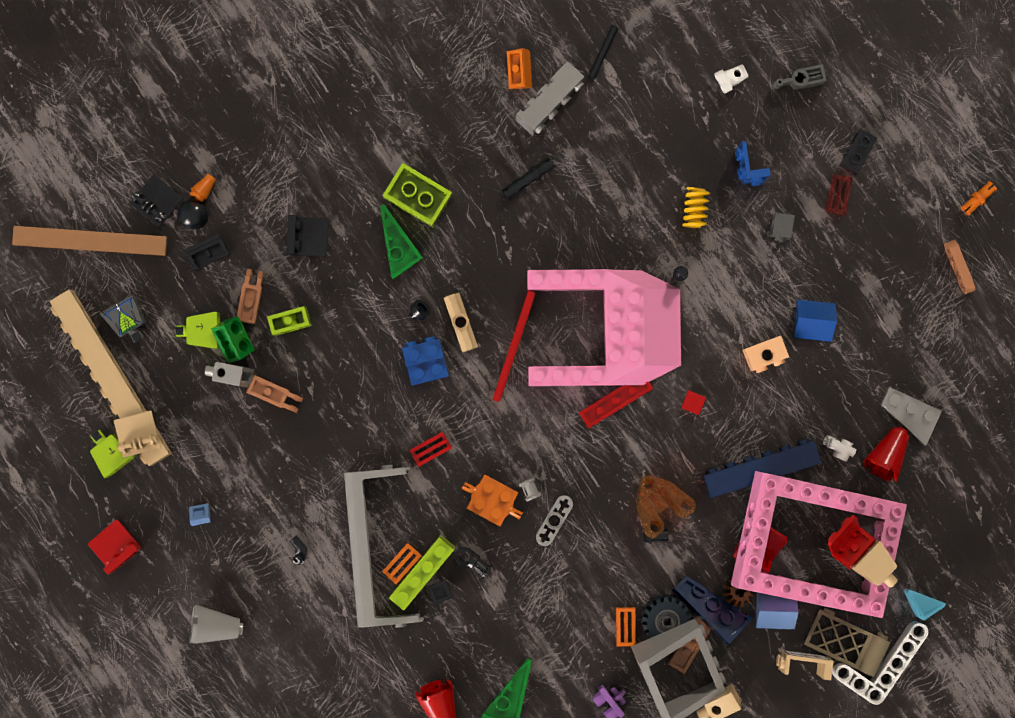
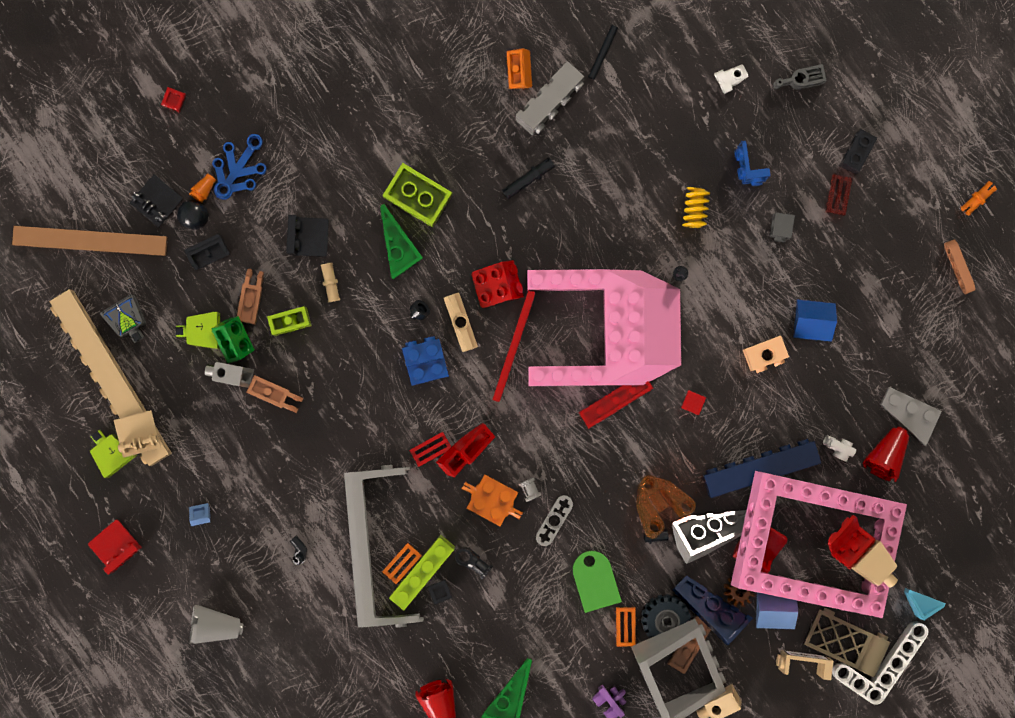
none -> red tile [161,87,186,112]
none -> blue plant [212,134,267,200]
none -> tan pin [320,263,340,302]
none -> red slope [436,423,495,477]
none -> red bracket [472,260,524,308]
none -> bright green tile [573,551,622,613]
none -> light grey wedge [672,510,747,564]

